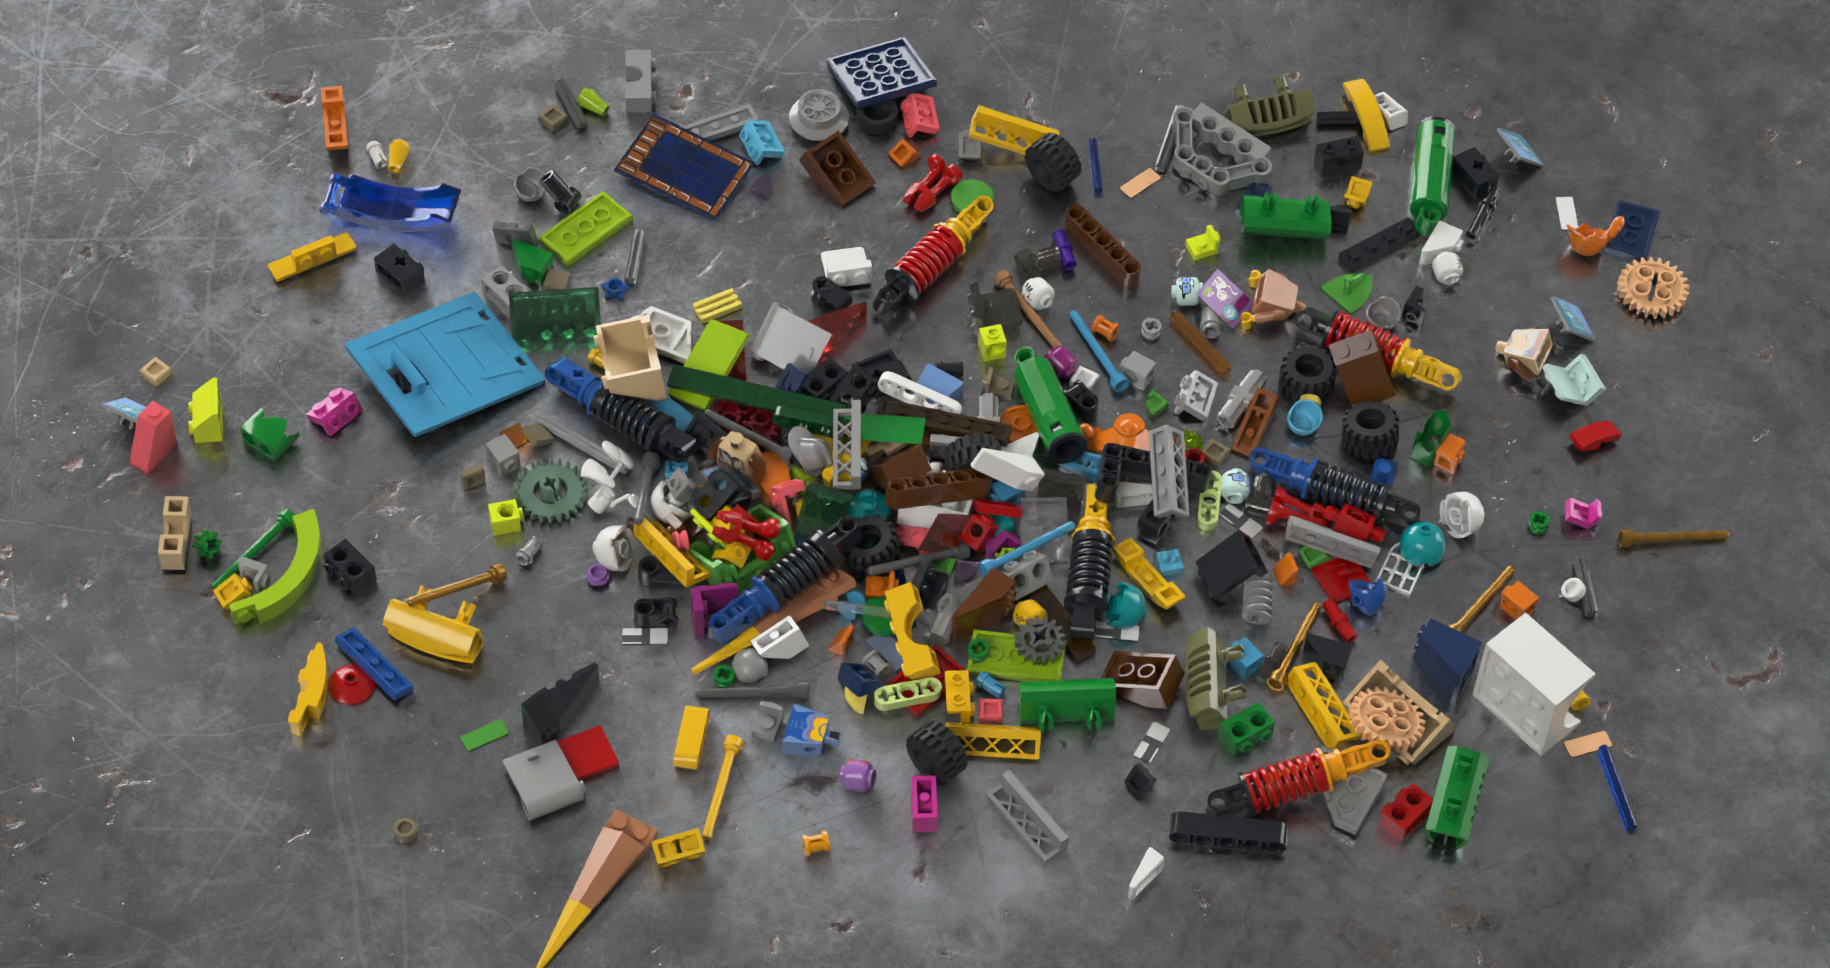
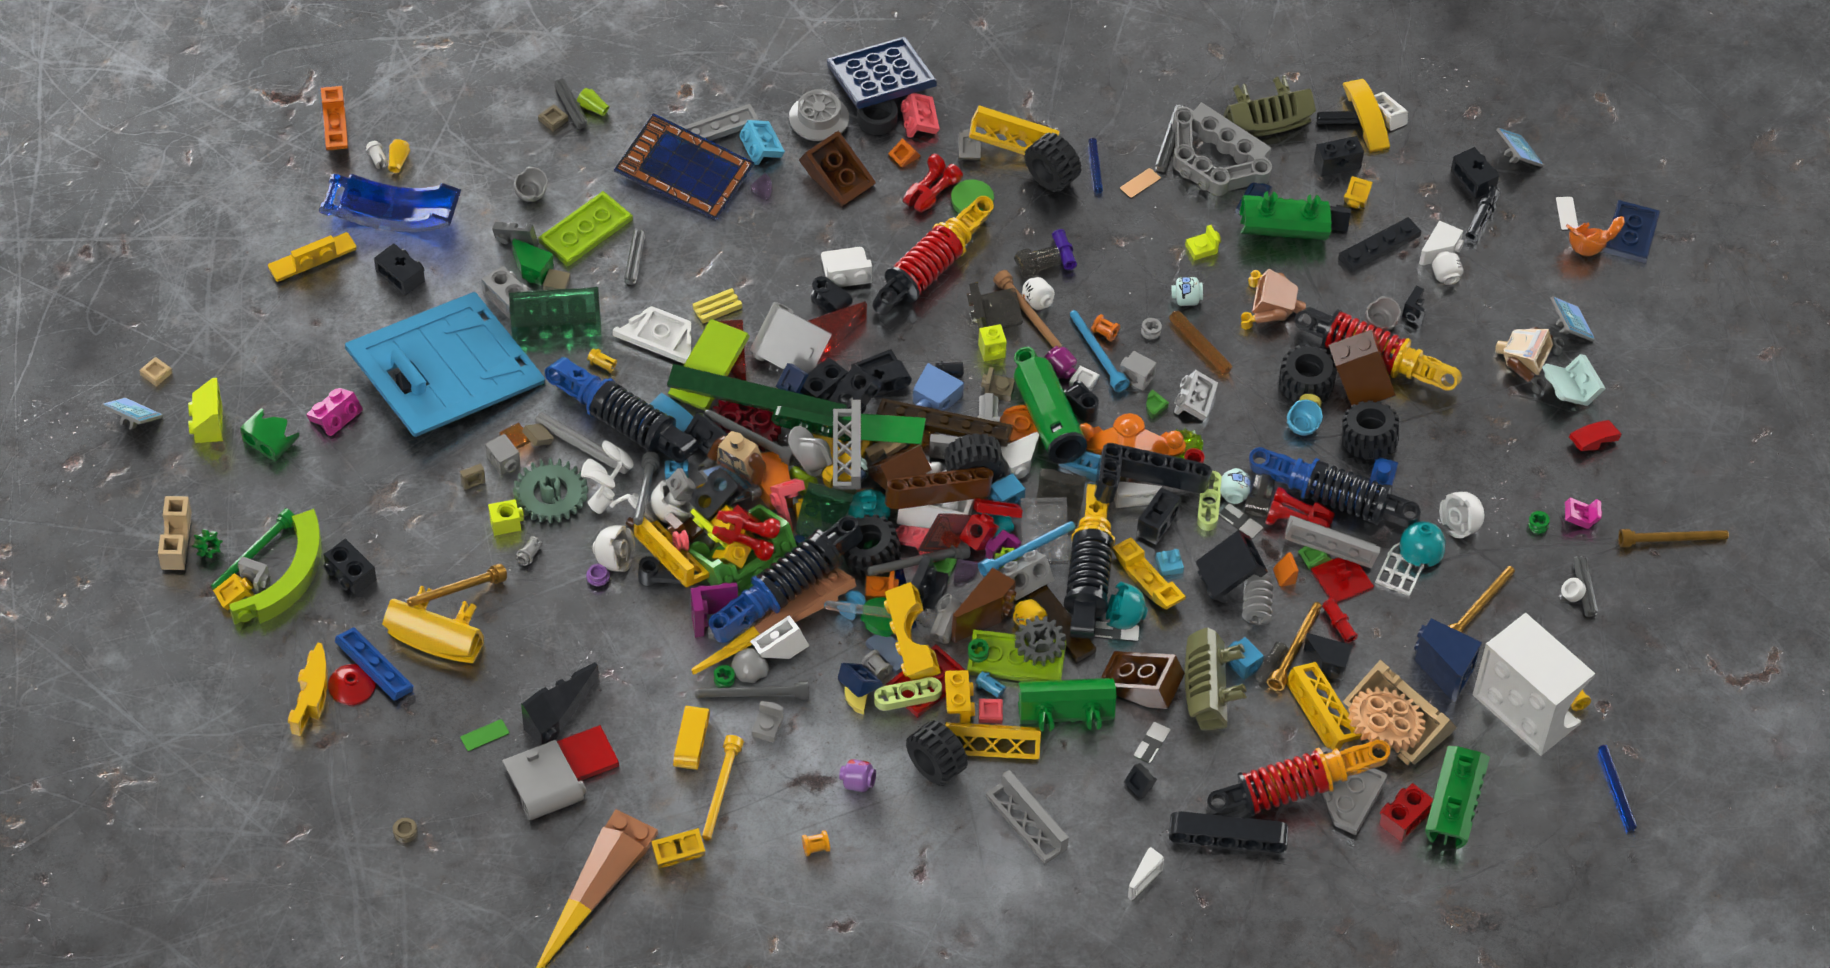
coral slope [130,401,177,474] -> none
black piece [540,170,582,215] -> none
tan windscreen [593,315,667,401] -> none
blue plate [601,277,630,301] -> none
white sticker [622,628,668,644] -> none
light grey arch [625,50,656,113] -> none
black piece [633,597,679,628] -> none
torso [783,704,841,757] -> none
orange slope [828,625,854,656] -> none
white beam [878,372,962,414] -> none
dark pink brick [911,776,938,833] -> none
white slope [970,448,1045,491] -> none
reddish brown beam [1065,204,1141,288] -> none
light grey fence [1149,424,1189,518] -> none
sticker [1197,269,1254,328] -> none
light grey cone [1200,306,1222,339] -> none
dark tan tile [1201,438,1231,468] -> none
light grey piece [1217,369,1267,429] -> none
green brick [1218,702,1275,756] -> none
dark orange slope [1231,387,1280,457] -> none
bright green shield [1320,273,1373,315] -> none
red piece [1323,503,1386,543] -> none
blue helmet [1349,578,1387,616] -> none
green piece [1409,116,1455,235] -> none
green piece [1410,410,1452,467] -> none
orange brick [1434,433,1466,475] -> none
orange brick [1500,581,1539,620] -> none
light nougat sticker [1564,731,1612,757] -> none
light nougat gear [1617,257,1690,319] -> none

